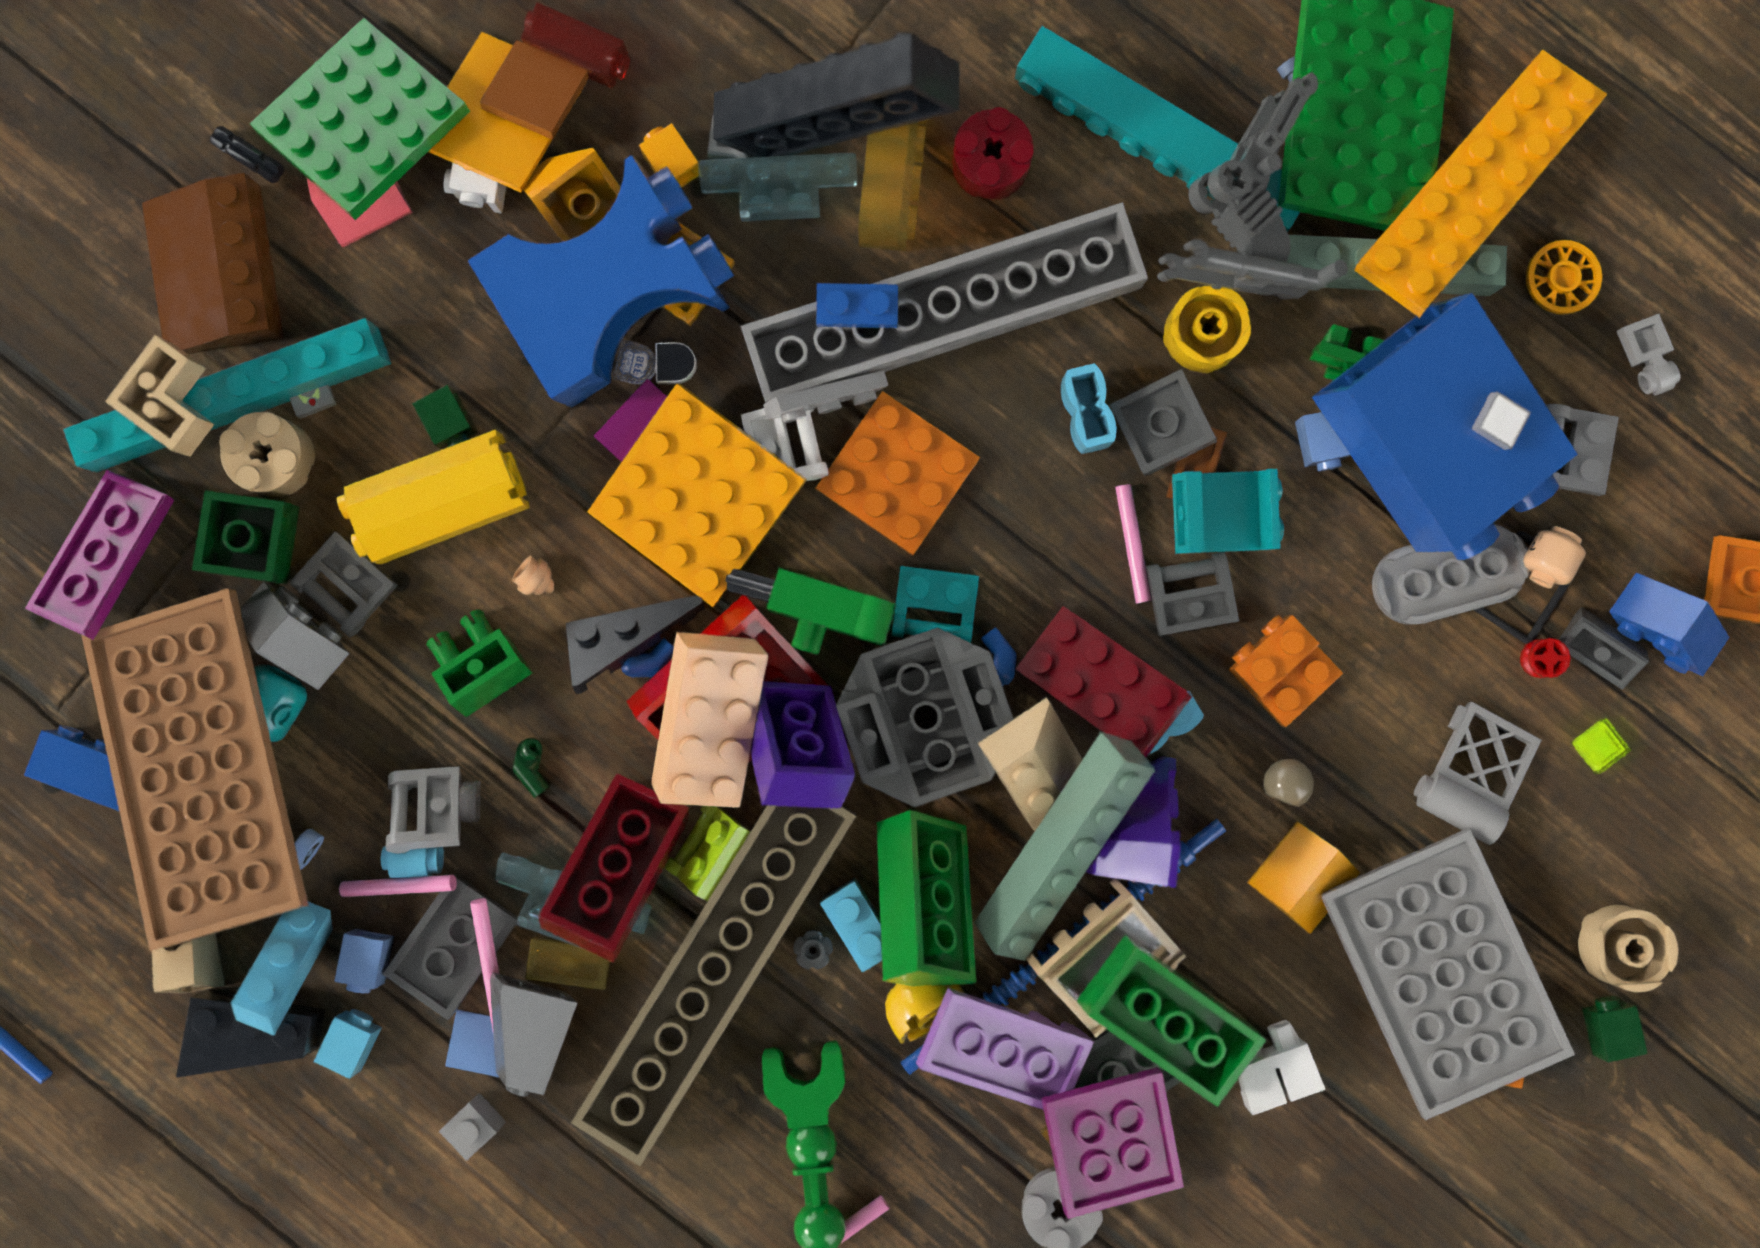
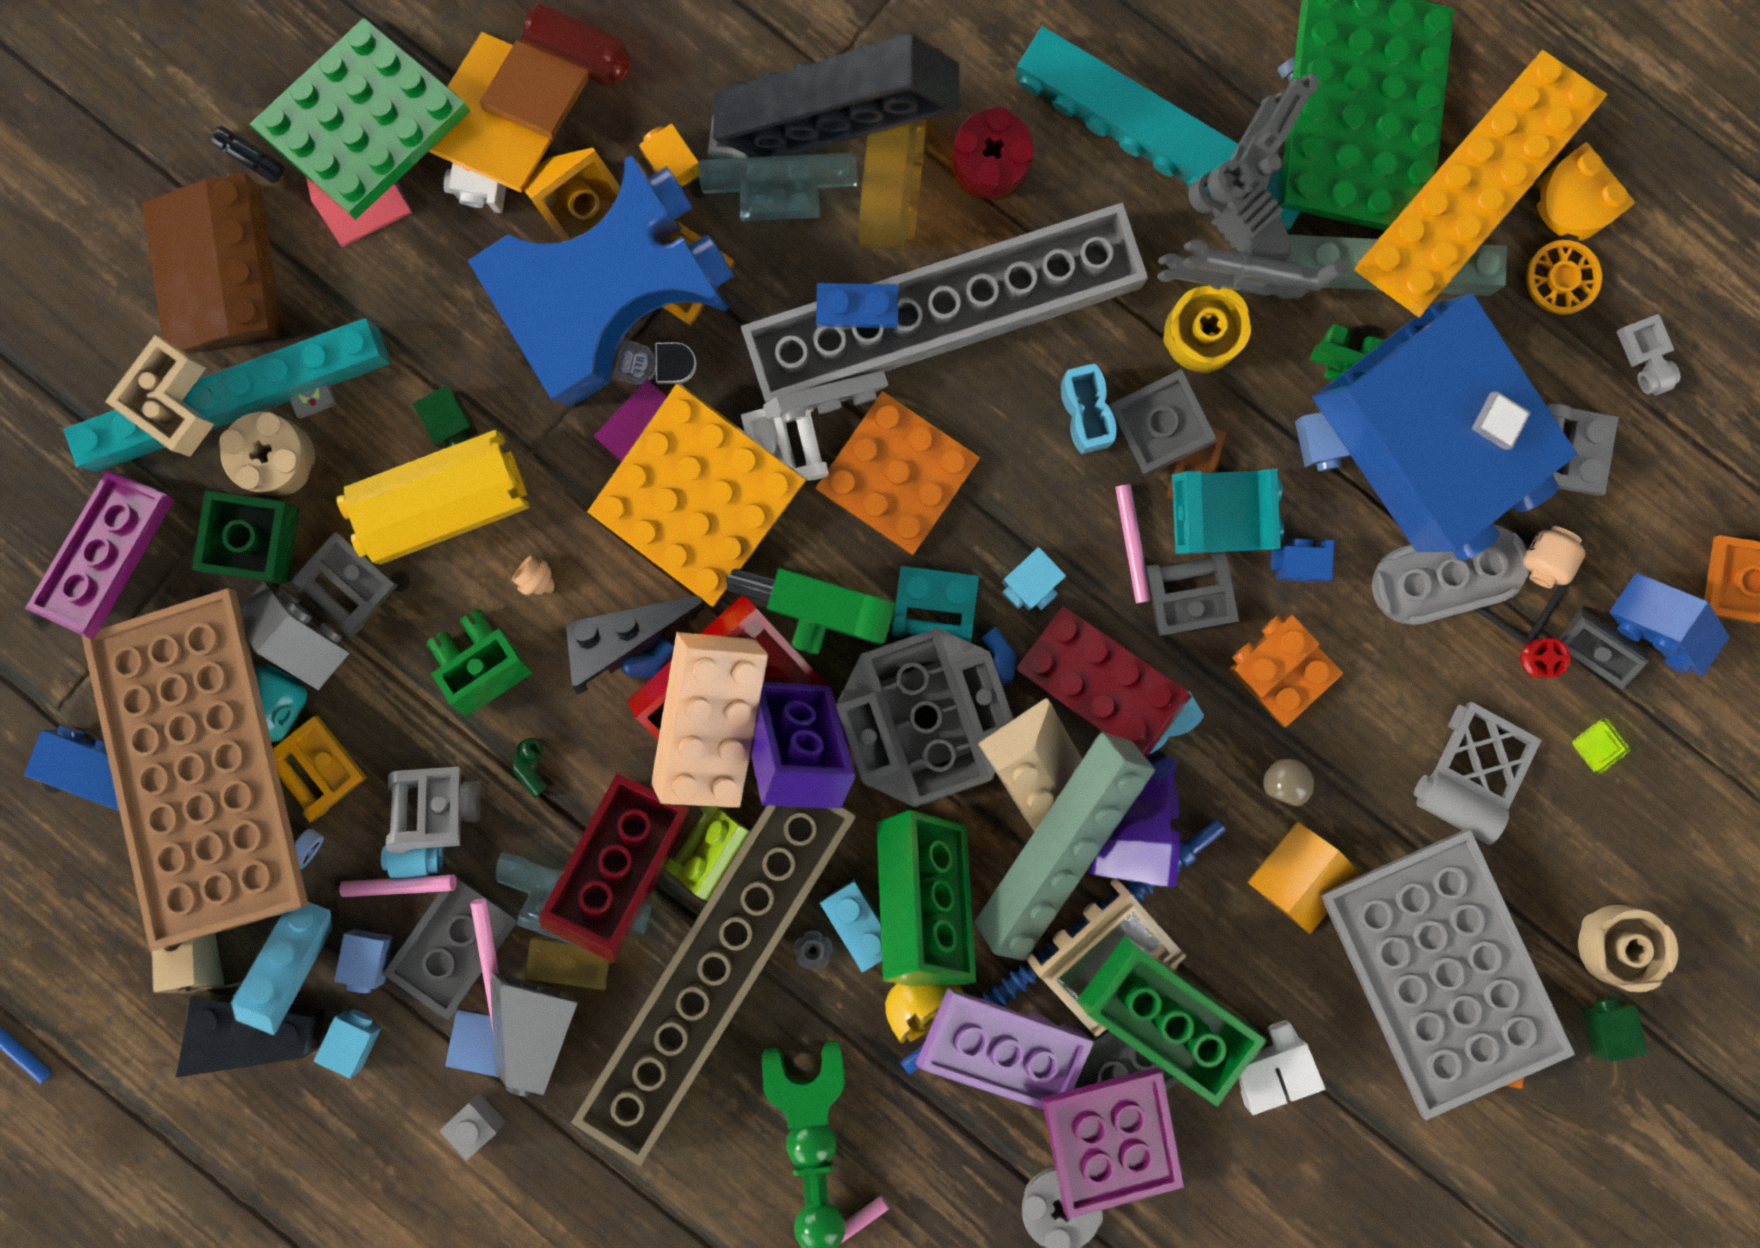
none -> light orange plate [273,716,367,823]
none -> medium azure brick [1001,547,1066,611]
none -> blue brick [1270,539,1334,583]
none -> light orange slope [1536,142,1636,241]

